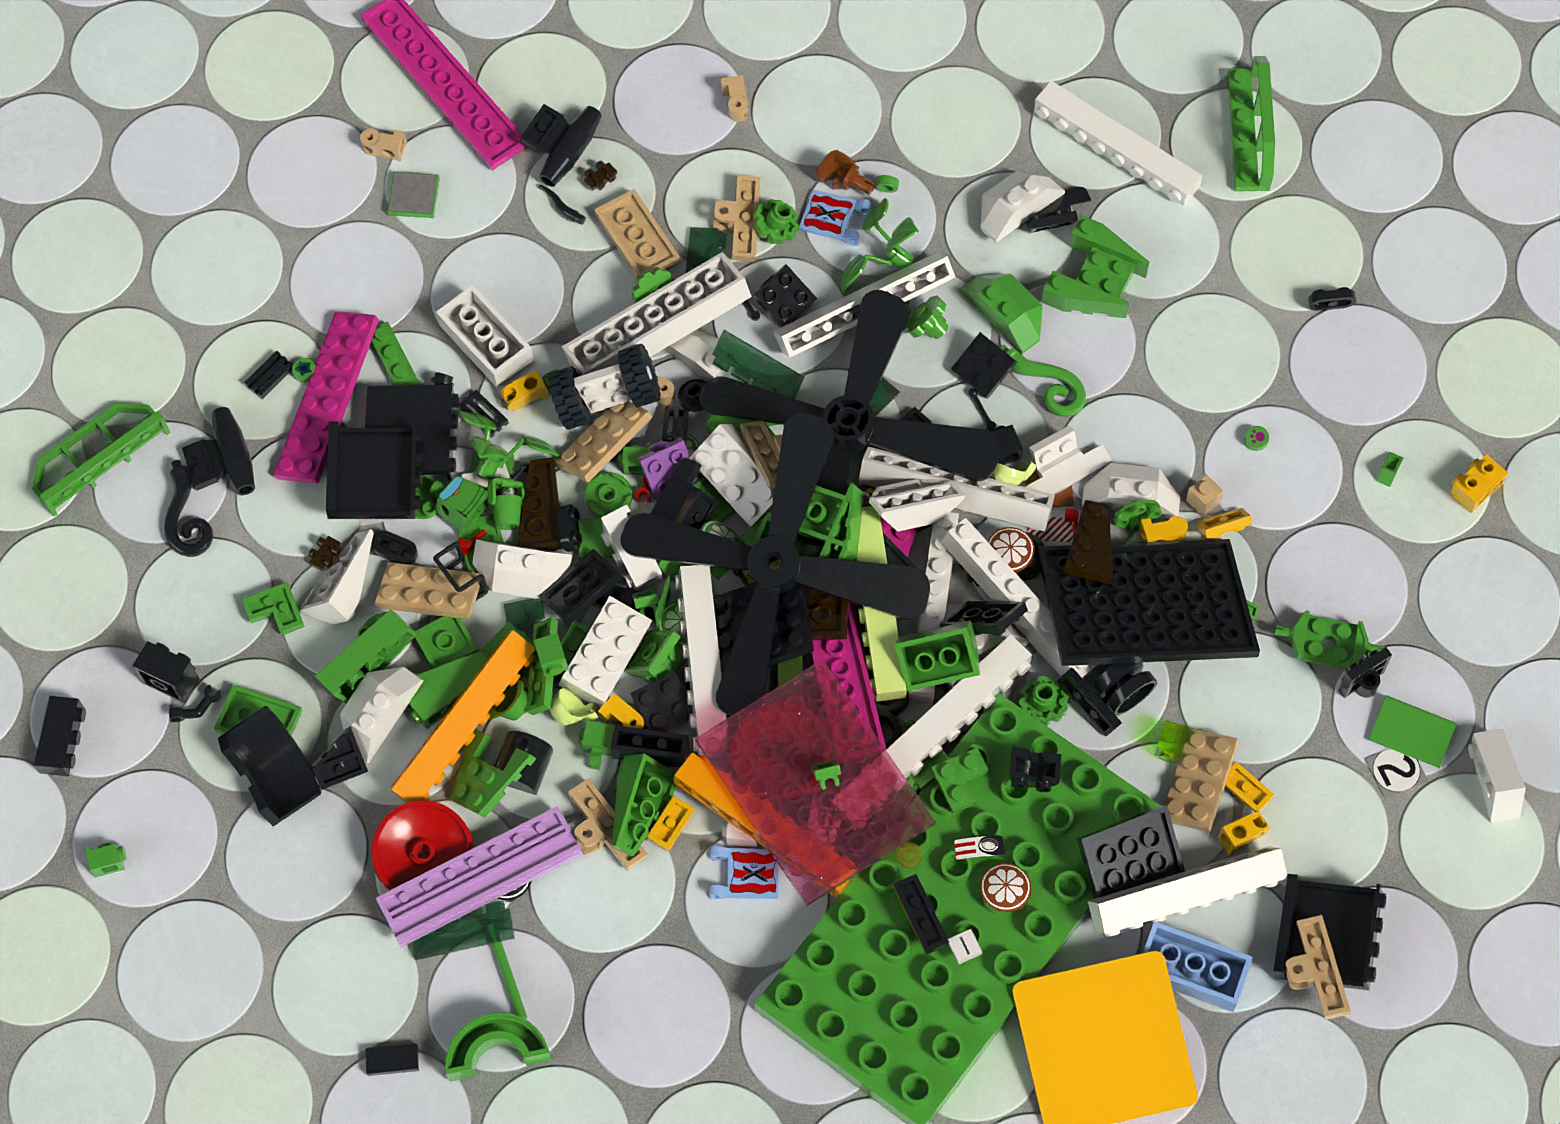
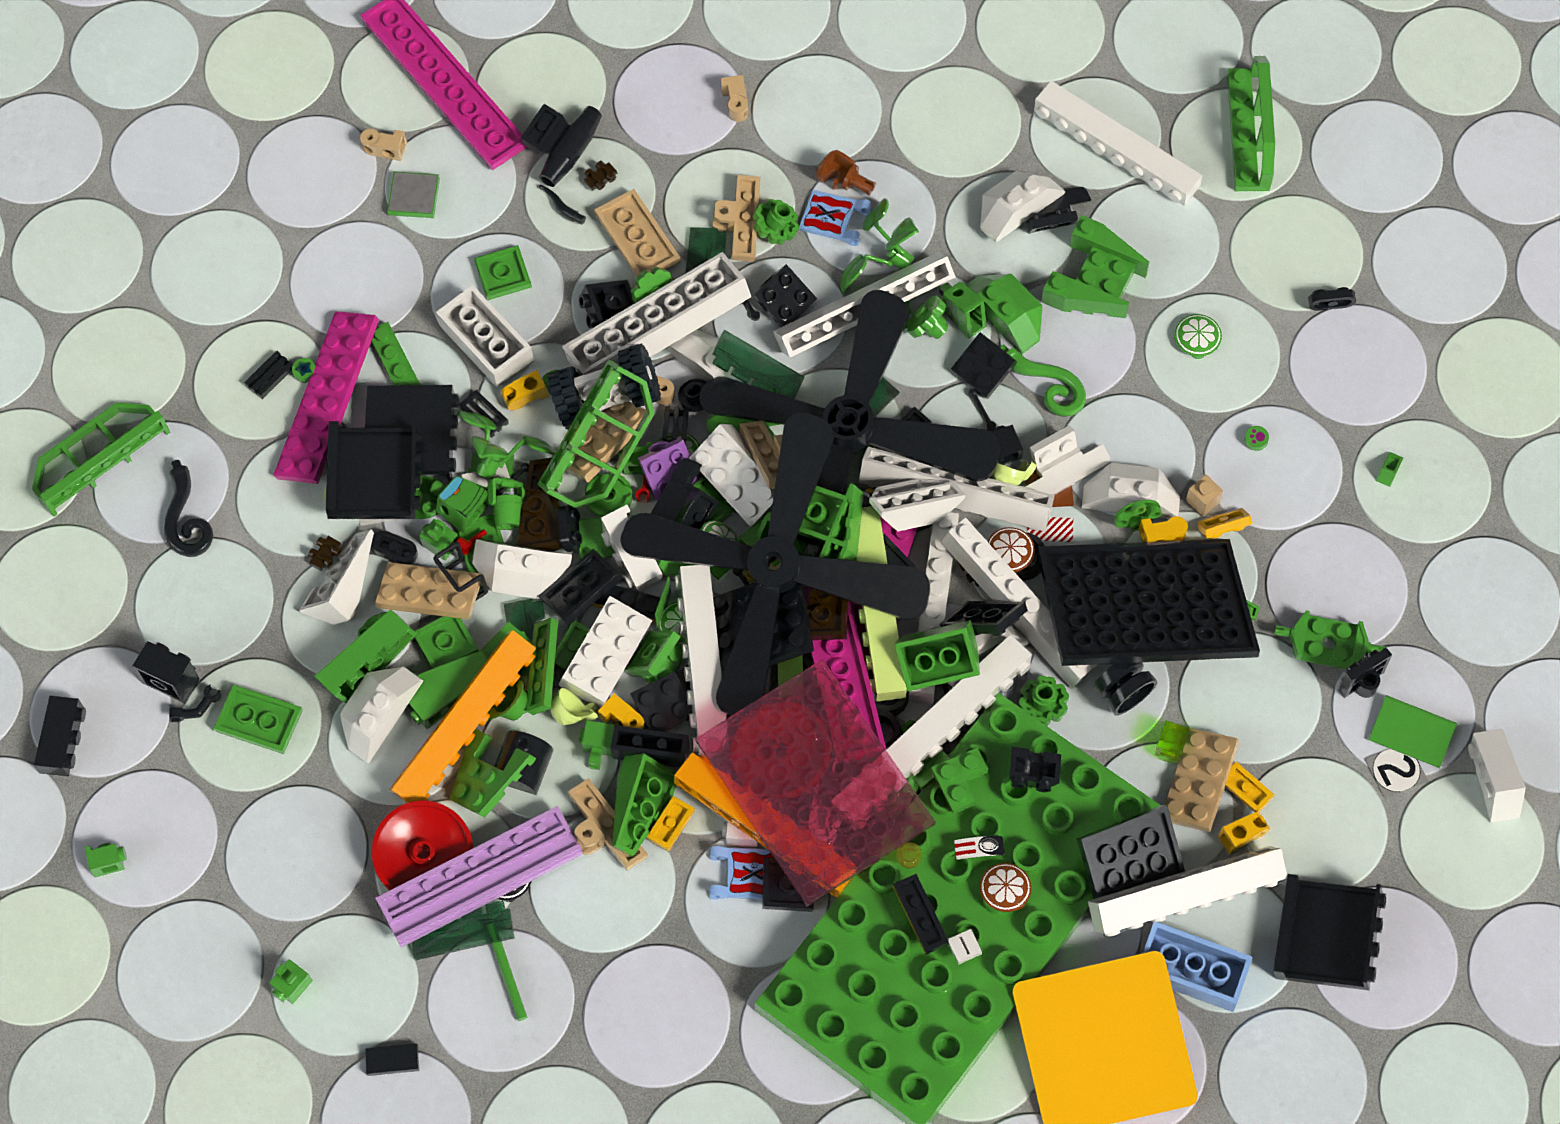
black plate [182,407,255,496] -> none
black panel [218,706,322,827] -> none
bright green plate [241,582,305,636] -> none
black wing [312,726,368,790] -> none
black plate [430,372,454,386] -> none
bright green brick [445,1012,552,1082] -> none
bright green brick [534,633,568,676] -> none
bright green tile [632,589,659,616] -> none
bright green tile [811,759,841,790] -> none
bright green tile [875,175,899,193] -> none
black tile [1056,667,1122,736] -> none
dark brown wing [1064,500,1113,585] -> none
red hand [1064,508,1079,537] -> none
tan plate [1286,915,1351,1020] -> none
yellow brick [1450,454,1508,513] -> none
none -> bright green brick [269,959,313,1005]
none -> bright green brick [419,519,459,561]
none -> bright green tile [474,245,532,301]
none -> bright green plate [538,359,655,508]
none -> black plate [579,280,635,328]
none -> black plate [762,857,814,912]
none -> bright green torso [939,282,987,339]
none -> dish [1174,314,1222,359]

